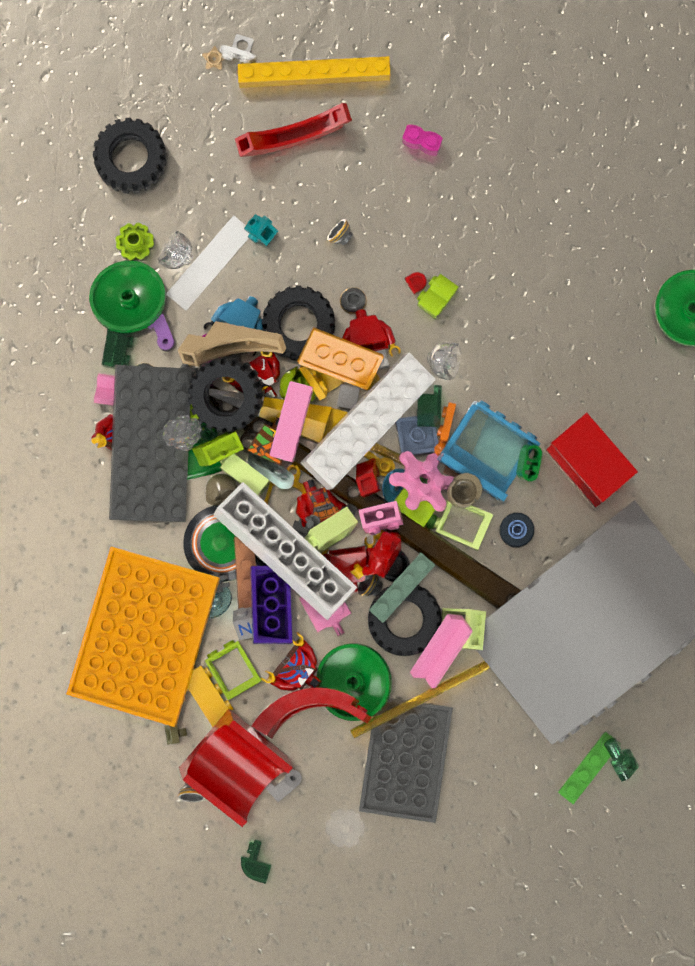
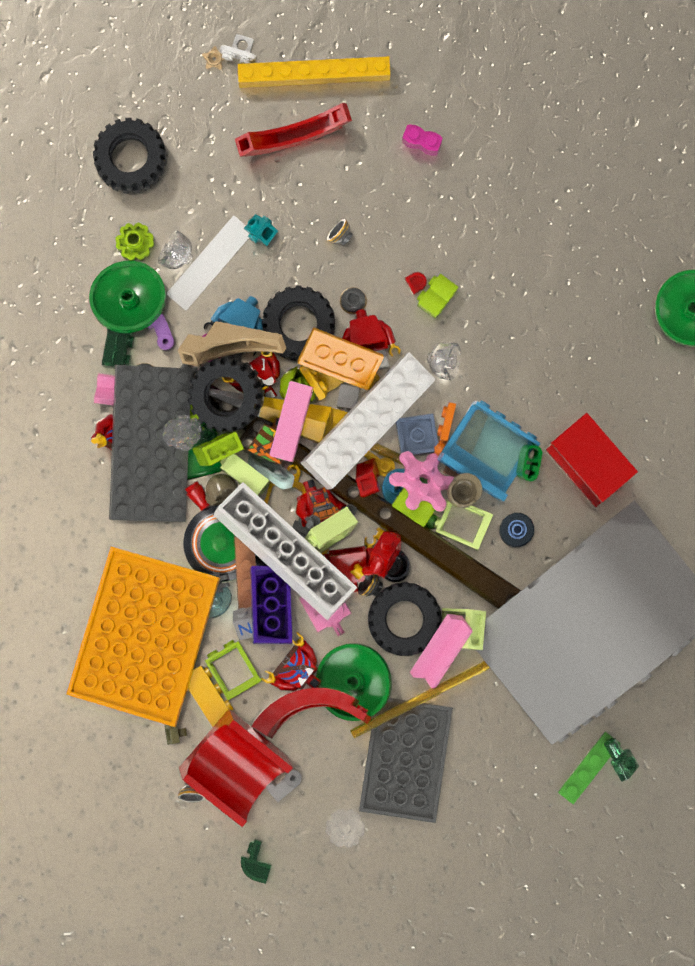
bright pink brick [359,501,403,535] -> none
sand green plate [369,553,435,623] -> none
clear green panel [417,385,442,427] -> none
none -> red cone [185,481,210,510]

